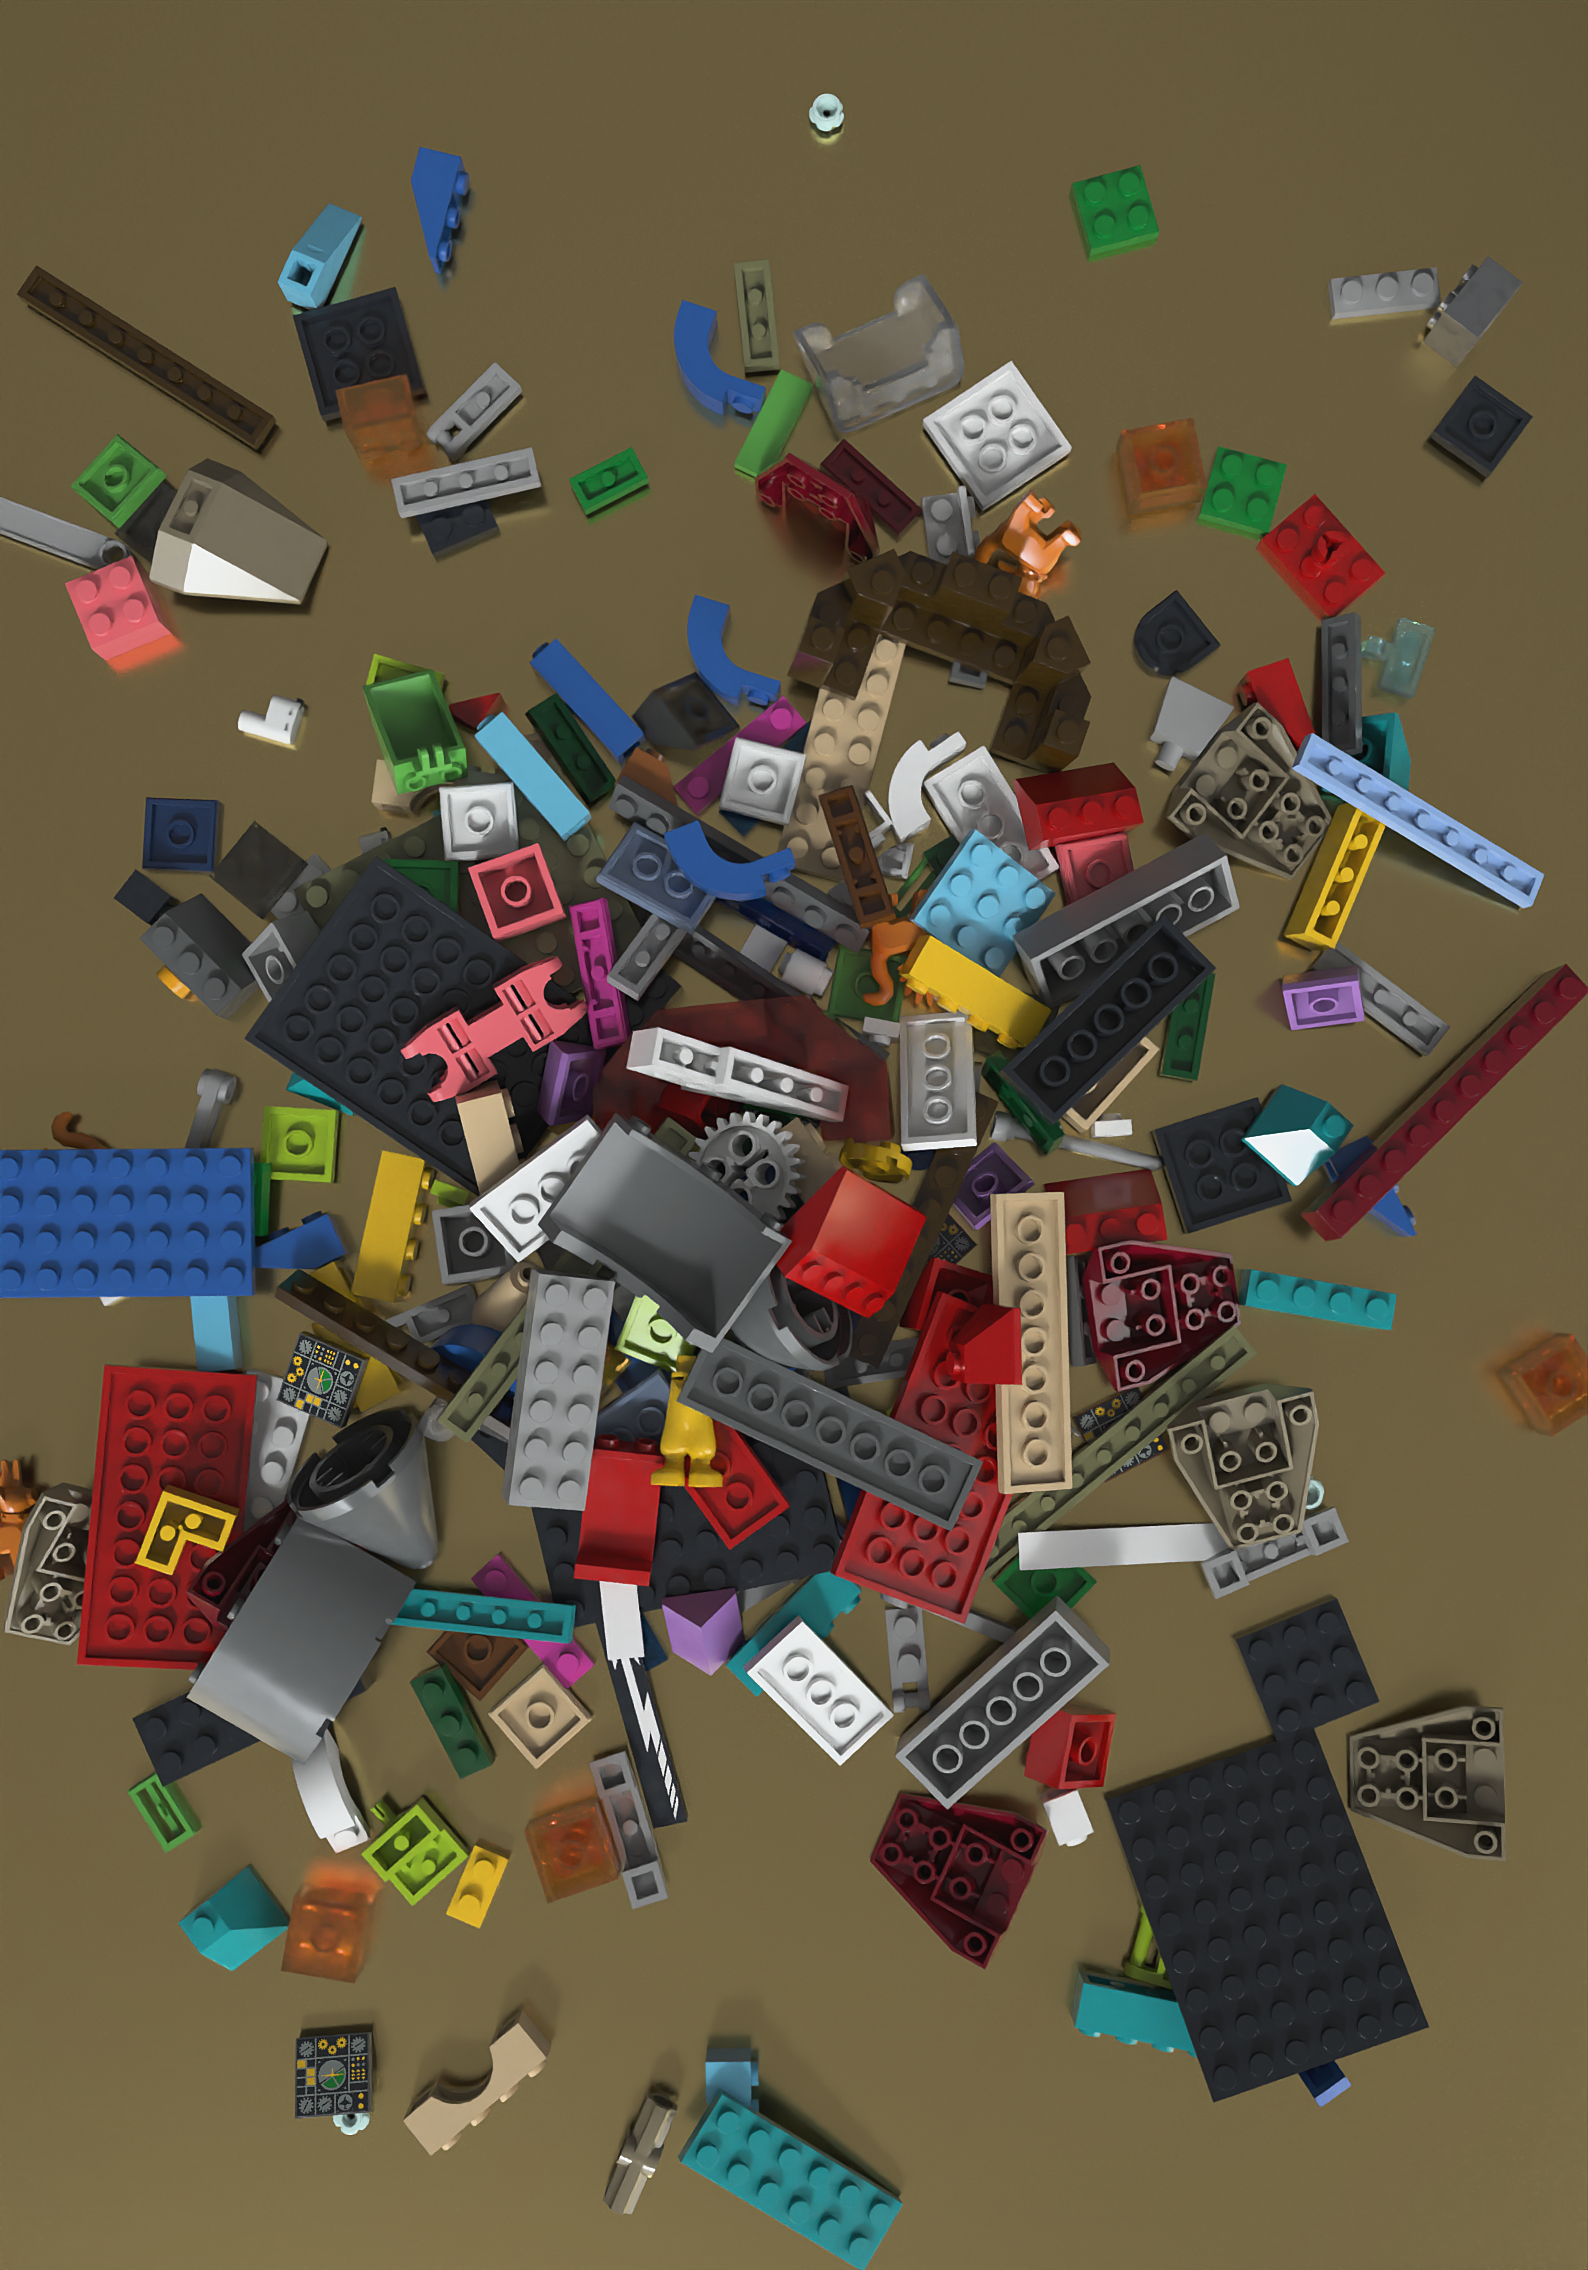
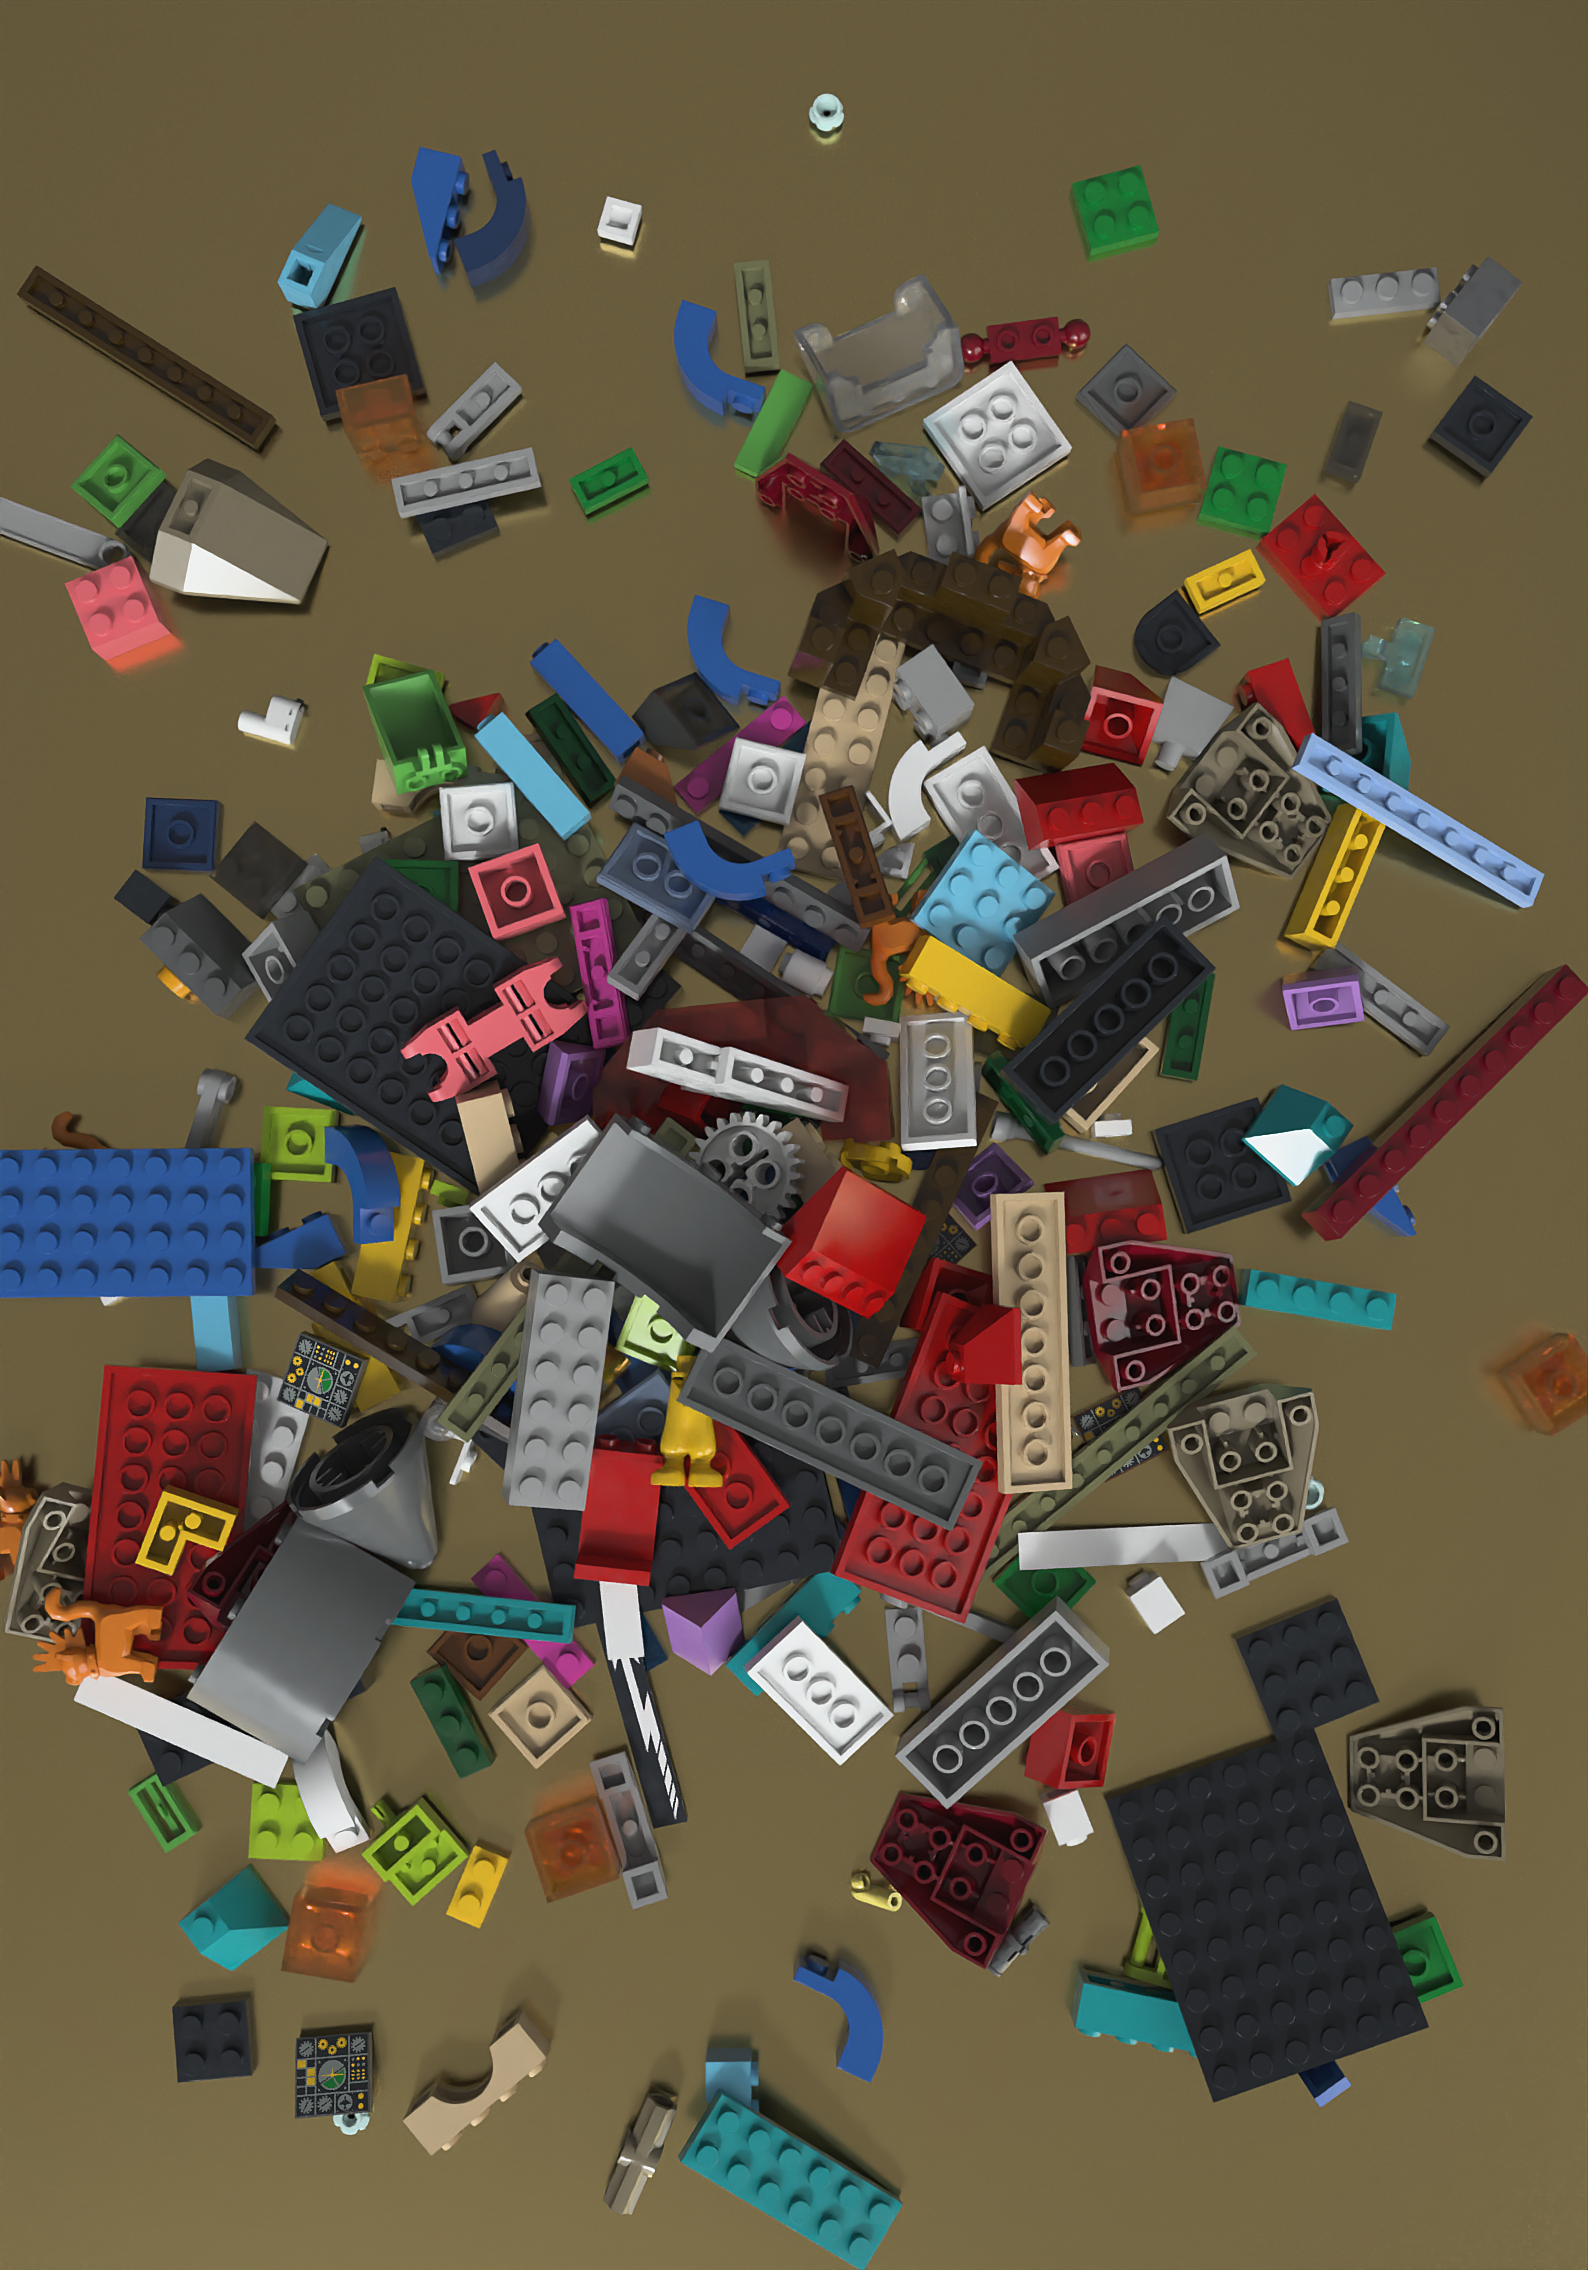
none -> orange animal [32,1587,164,1685]
none -> white sticker [74,1675,289,1789]
none -> black plate [172,1996,255,2083]
none -> lime plate [248,1780,326,1861]
none -> blue arch [325,1124,400,1244]
none -> white bracket [431,1421,477,1485]
none -> dark blue arch [454,150,530,288]
none -> white plate [597,196,642,245]
none -> blue arch [793,1954,883,2083]
none -> light yellow arm [850,1873,902,1911]
none -> clear light blue plate [869,441,946,497]
none -> light grey brick [892,644,974,742]
none -> dark red plate [957,316,1091,365]
none -> dark grey pin [987,1906,1050,1978]
none -> dark grey tile [1076,344,1178,446]
none -> red slope [1081,665,1164,765]
none -> white brick [1124,1571,1185,1634]
none -> yellow plate [1183,549,1266,614]
none -> clear smoke plate [1323,401,1383,483]
none -> green plate [1391,1912,1464,2004]

